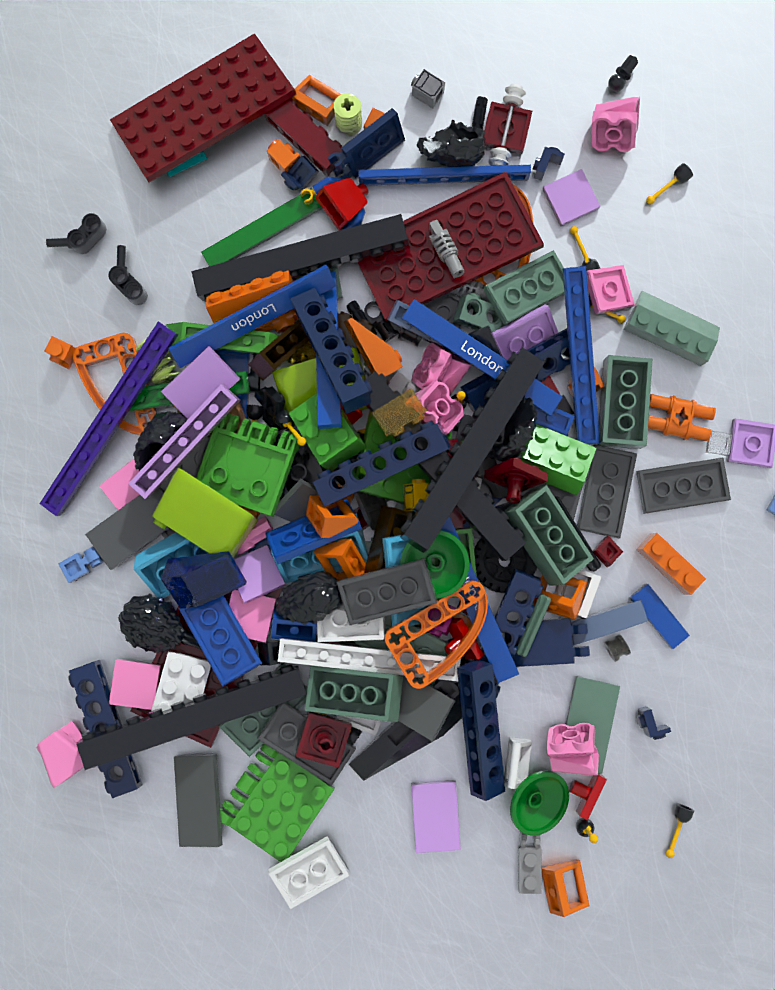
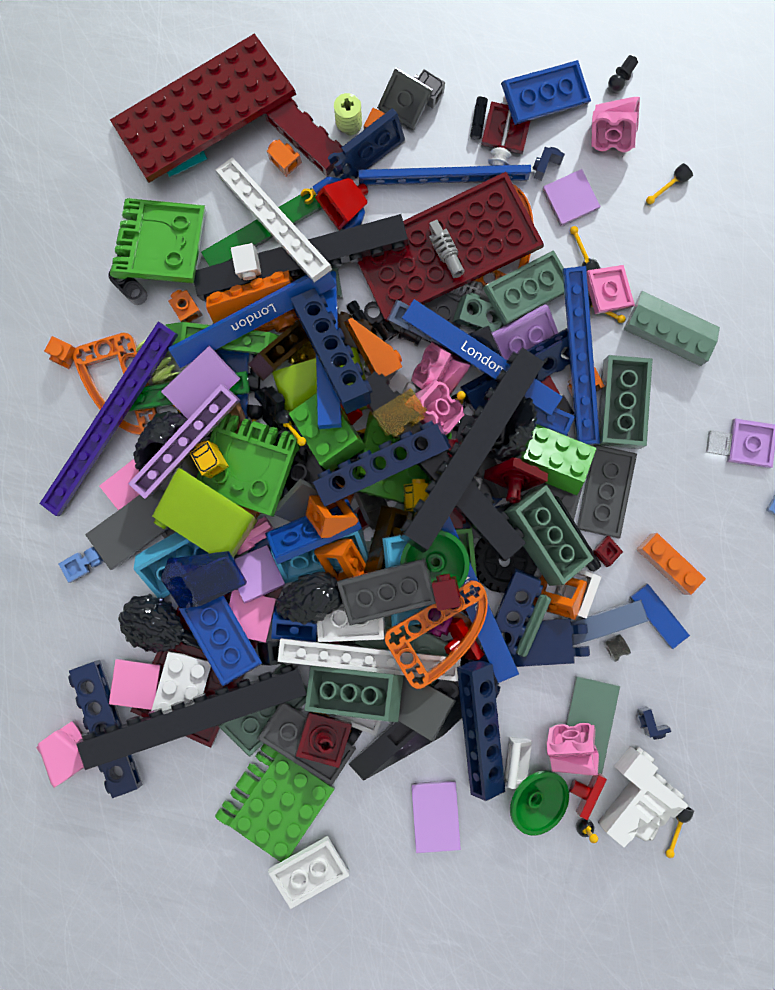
black beam [46,213,107,254] -> none
dark grey tile [174,754,223,847] -> none
dark blue bracket [281,156,319,190] -> none
orange tile [292,75,341,126] -> none
black hair [417,120,486,167] -> none
light grey hinge [518,831,542,894] -> none
orange tile [542,860,590,917] -> none
dark grey tile [636,457,731,514] -> none
orange pin [648,394,716,441] -> none
none -> bright green hinge [110,198,206,283]
none -> orange brick [168,289,203,323]
none -> yellow brick [190,441,229,479]
none -> white plate [215,157,332,283]
none -> white brick [231,243,261,280]
none -> dark grey tile [377,68,434,130]
none -> dark red brick [432,573,462,611]
none -> blue tile [501,60,591,125]
none -> white brick [598,746,688,848]

